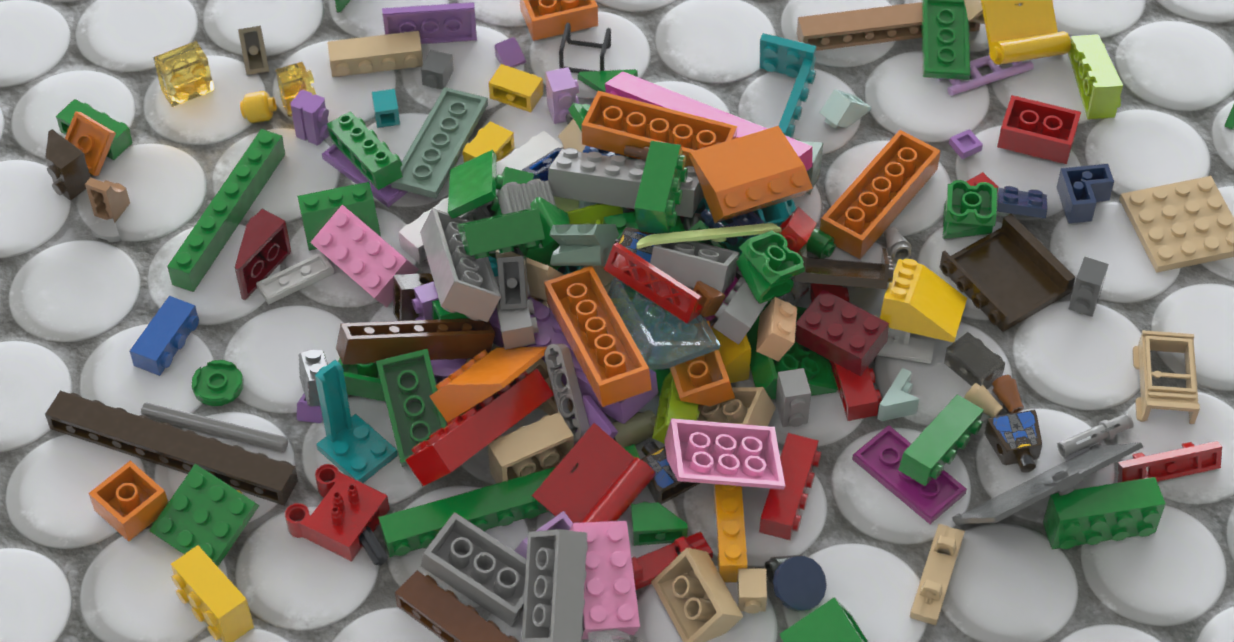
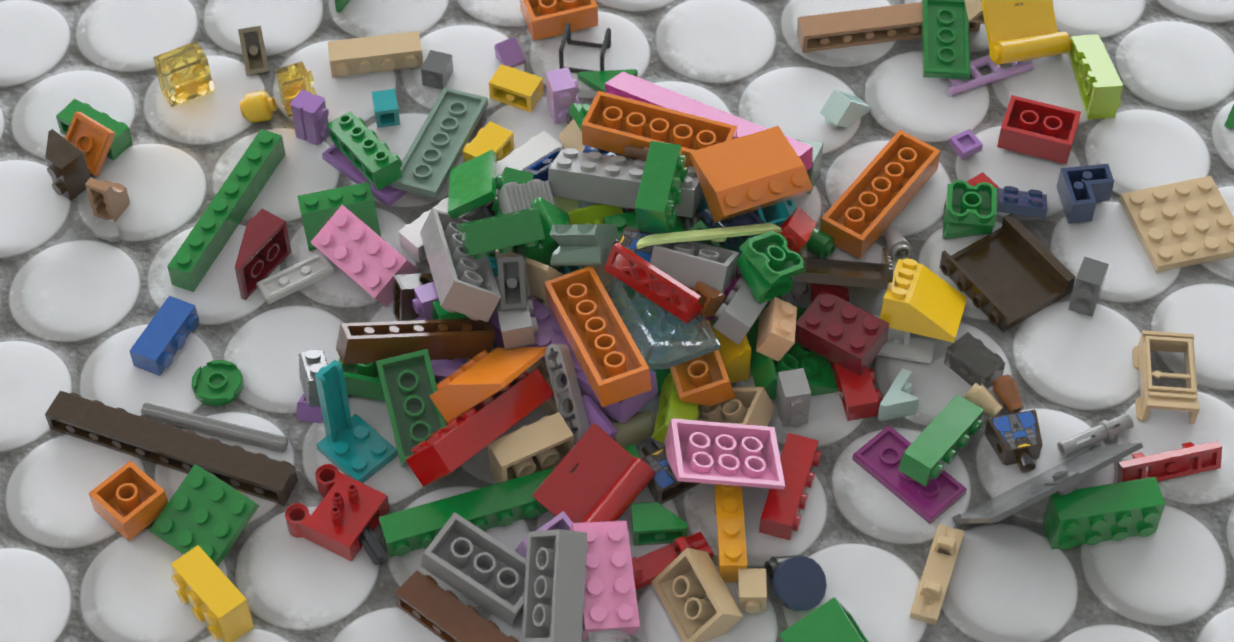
medium lavender tile [382,2,477,44] -> none
teal bracket [759,33,816,138] -> none

